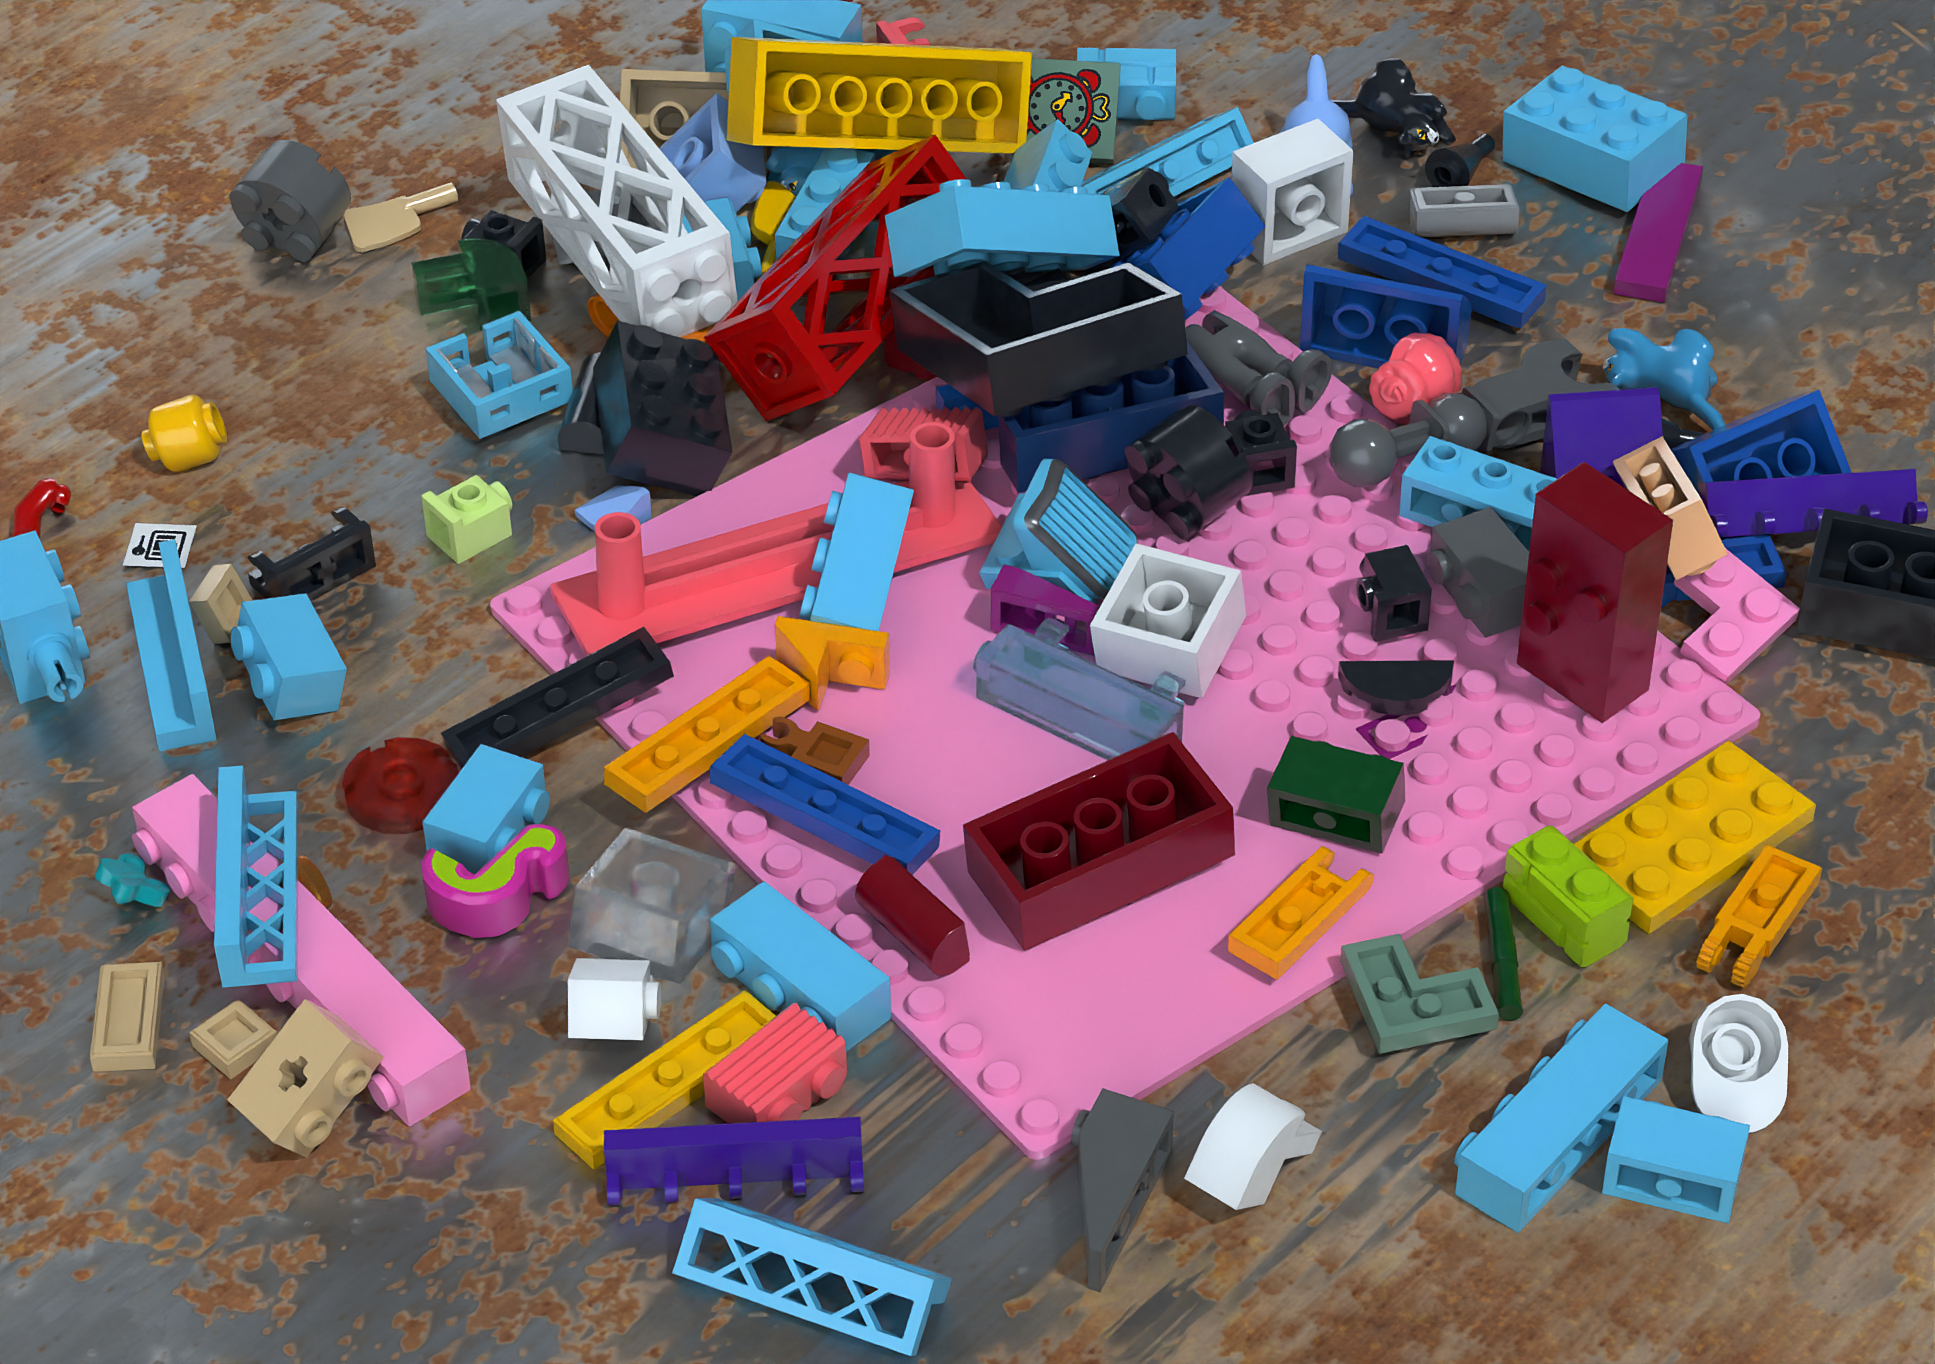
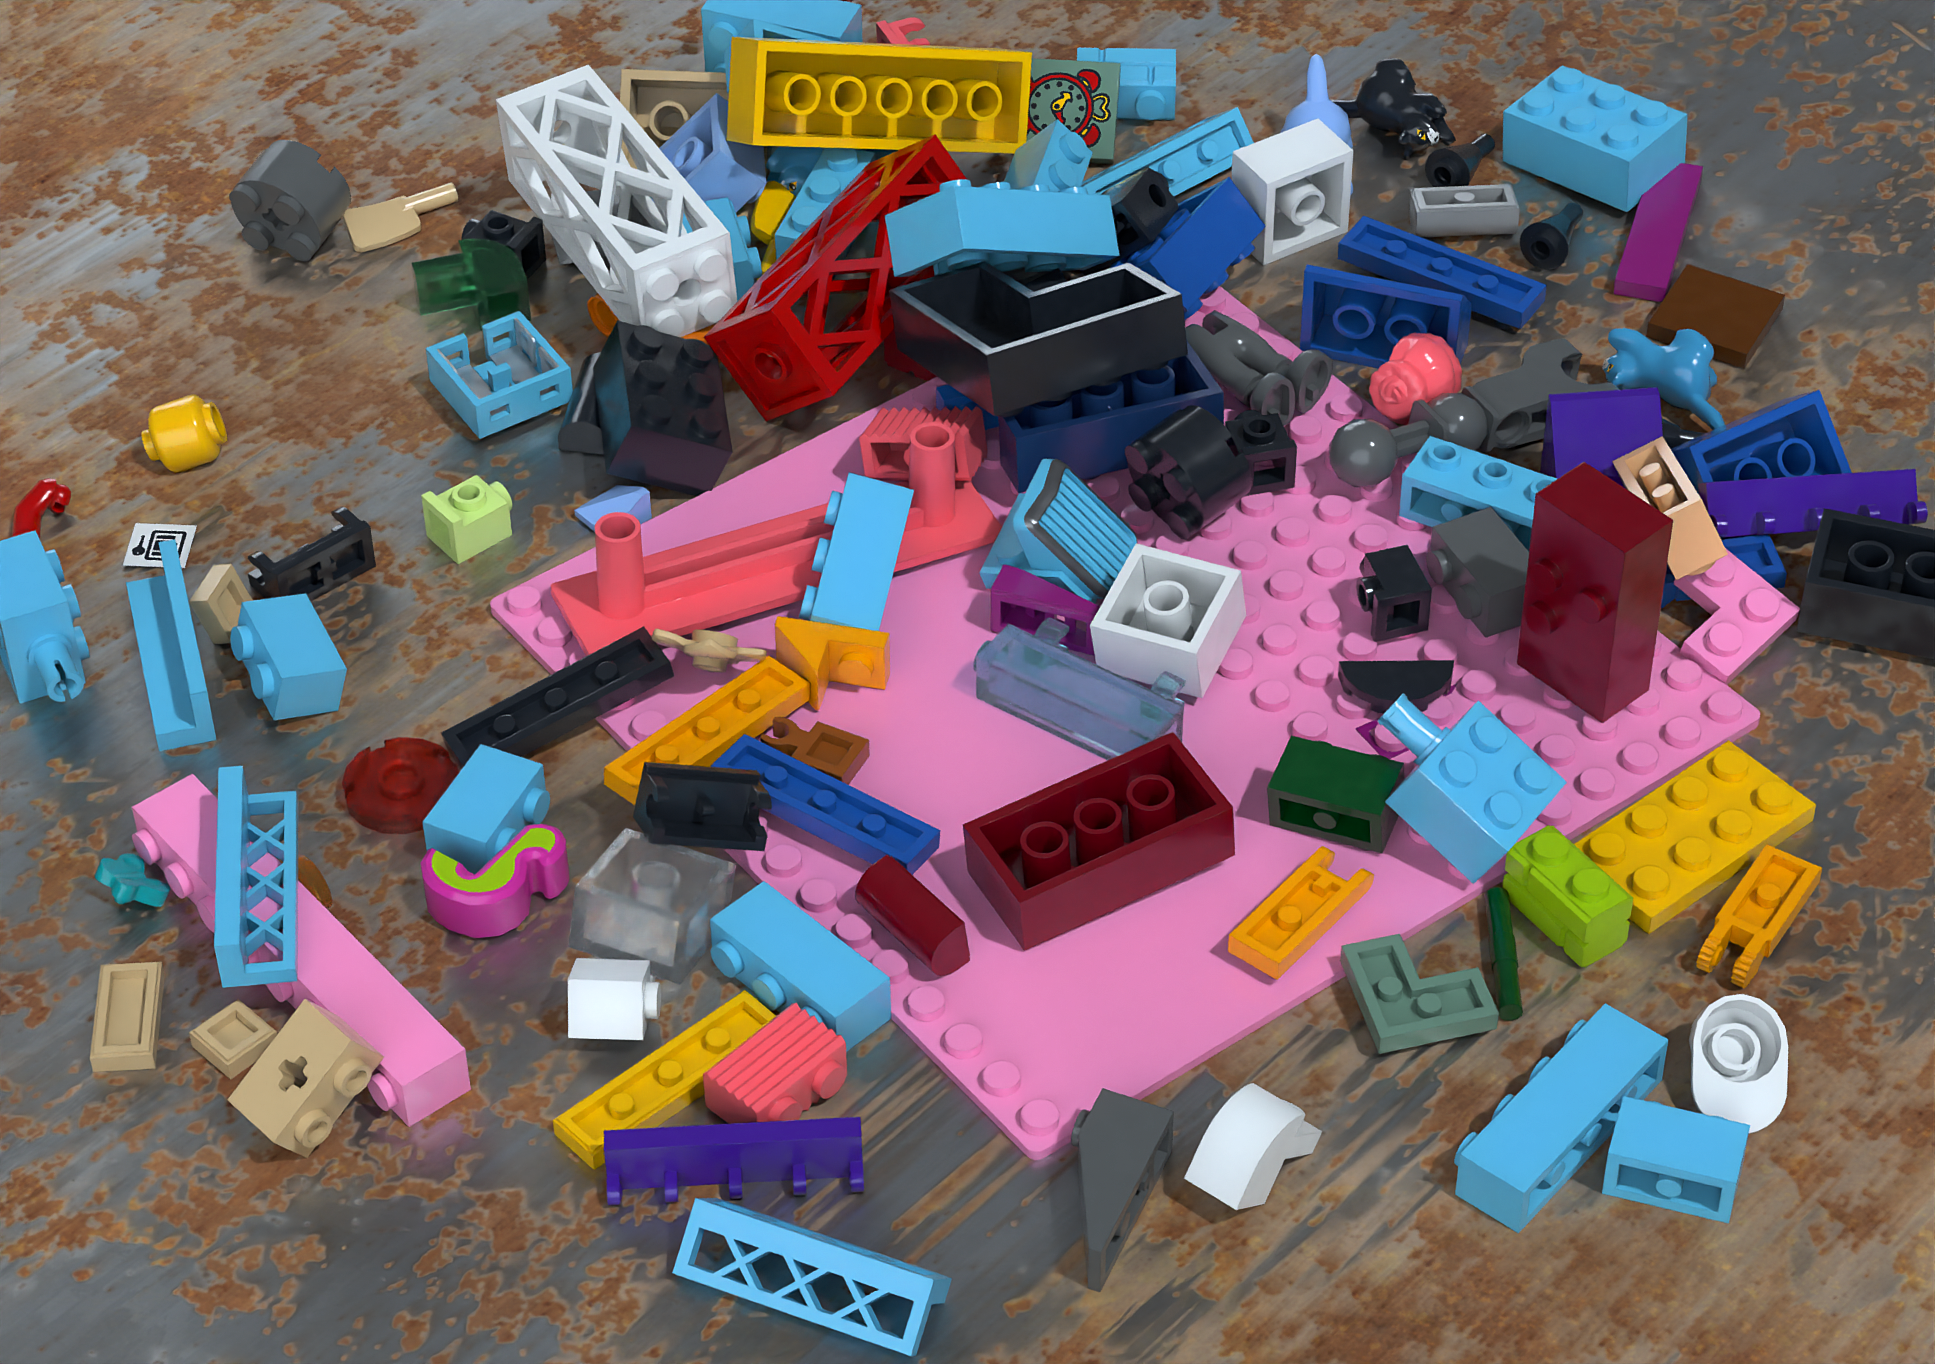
none -> black hinge [633,762,772,851]
none -> tan plate [652,629,767,673]
none -> medium azure brick [1377,693,1567,884]
none -> black cone [1520,203,1583,270]
none -> reddish brown tile [1646,264,1785,369]

